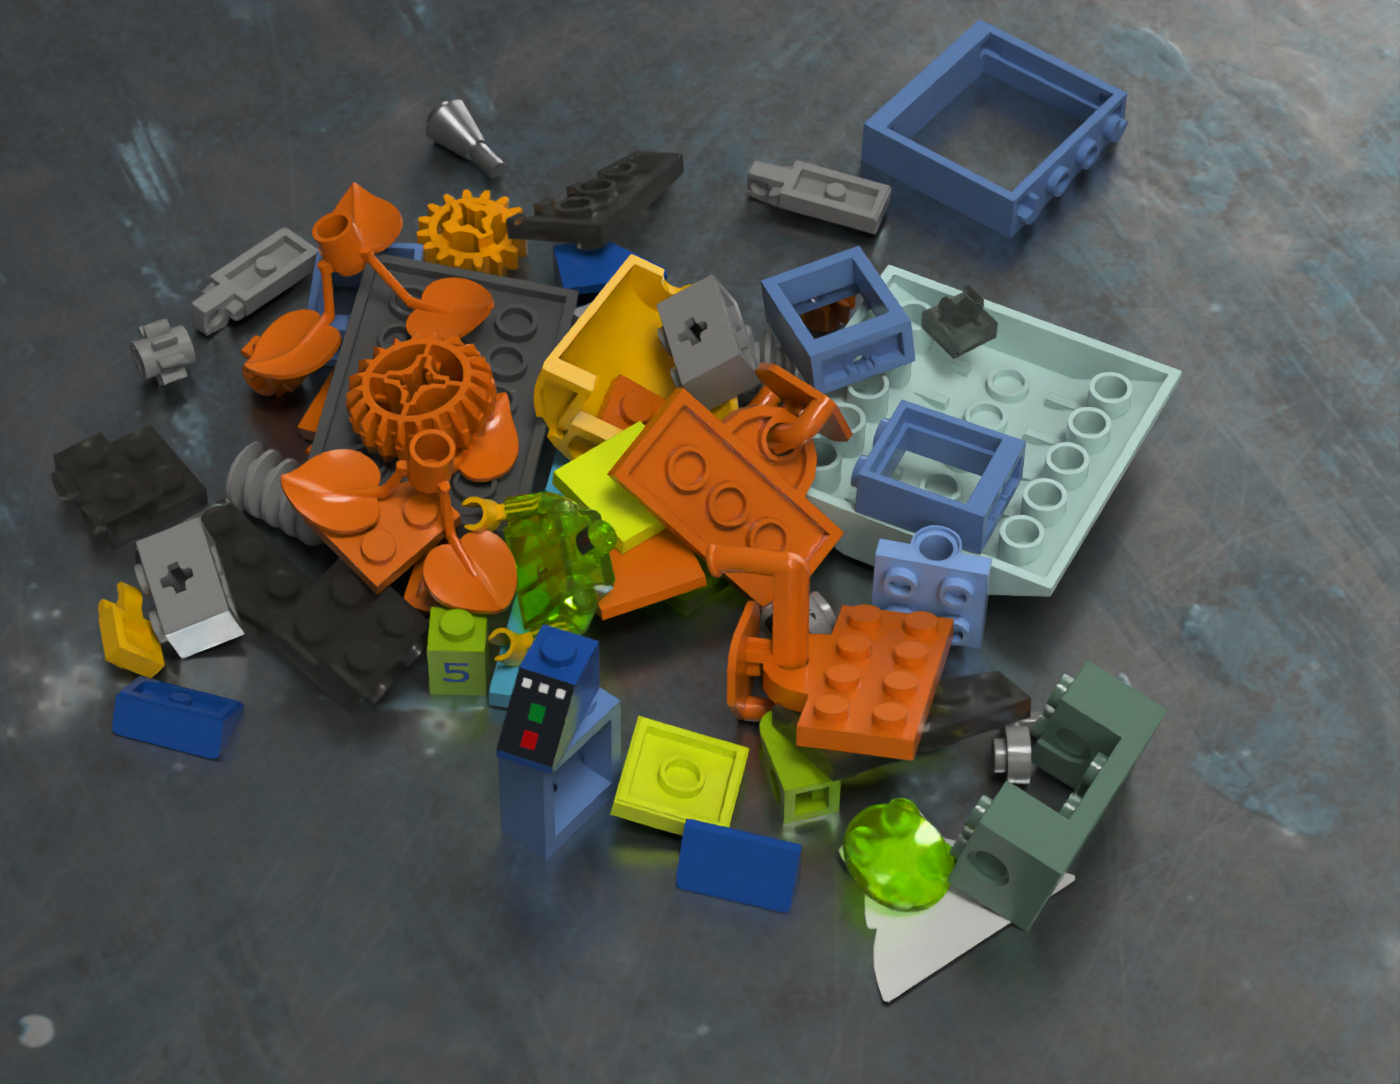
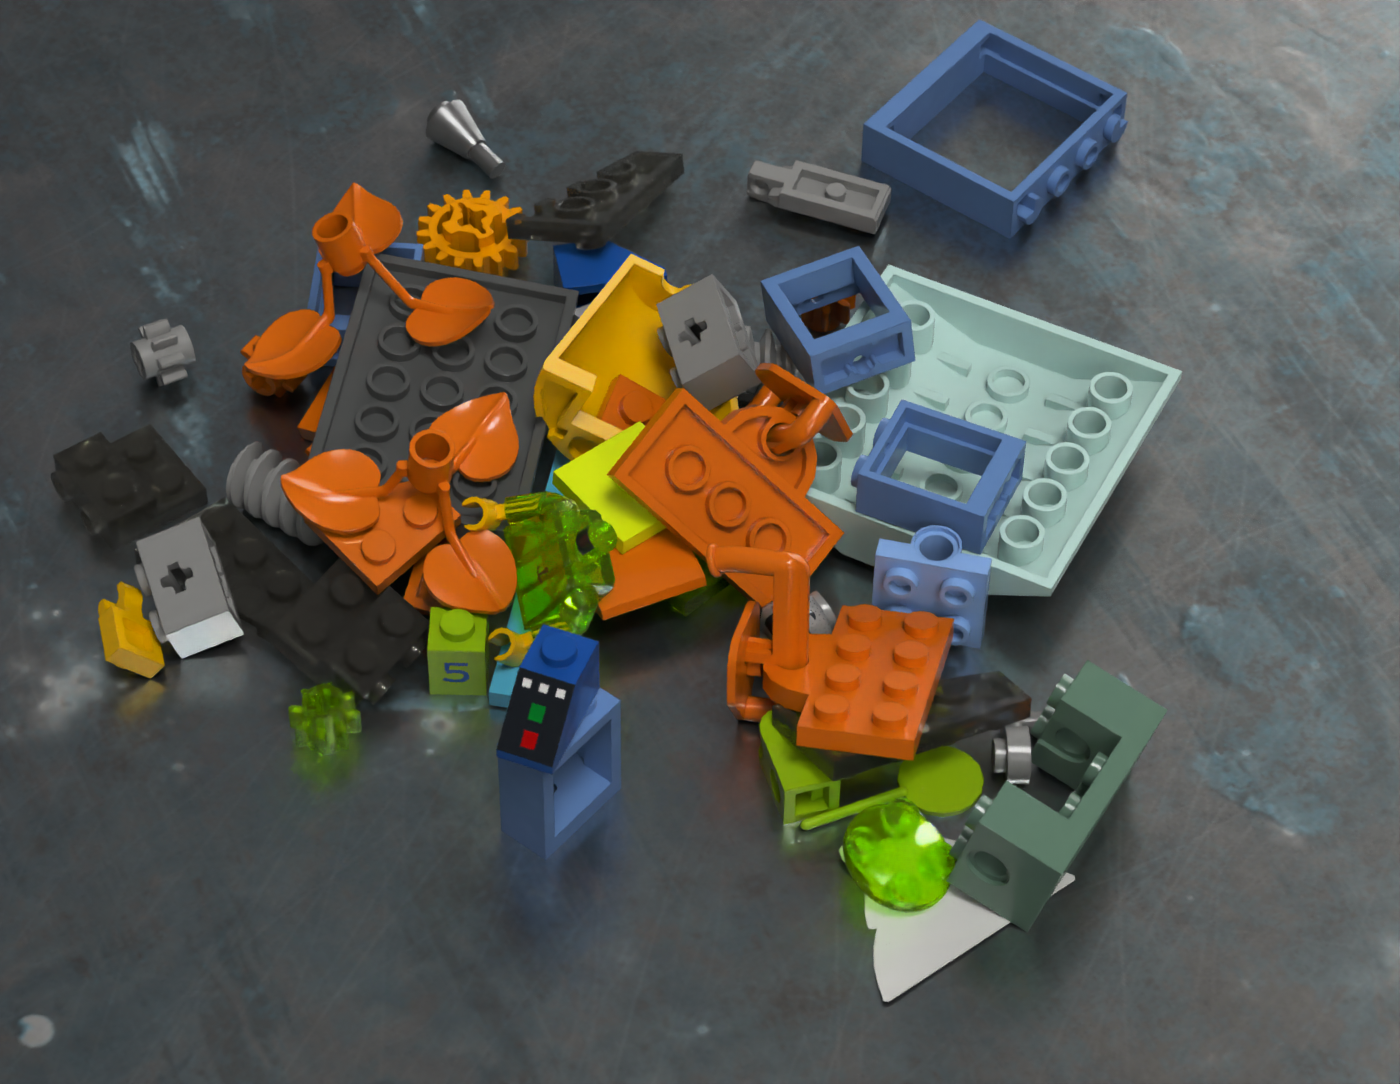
blue slope [112,676,244,759] -> none
light grey hinge [191,227,318,336] -> none
orange gear [346,330,497,462] -> none
neon yellow plate [610,716,750,836] -> none
blue slope [676,819,802,913] -> none
clear smoke tile [921,285,998,359] -> none
none -> clear neon green gear [288,683,362,756]
none -> lime piece [800,745,984,831]

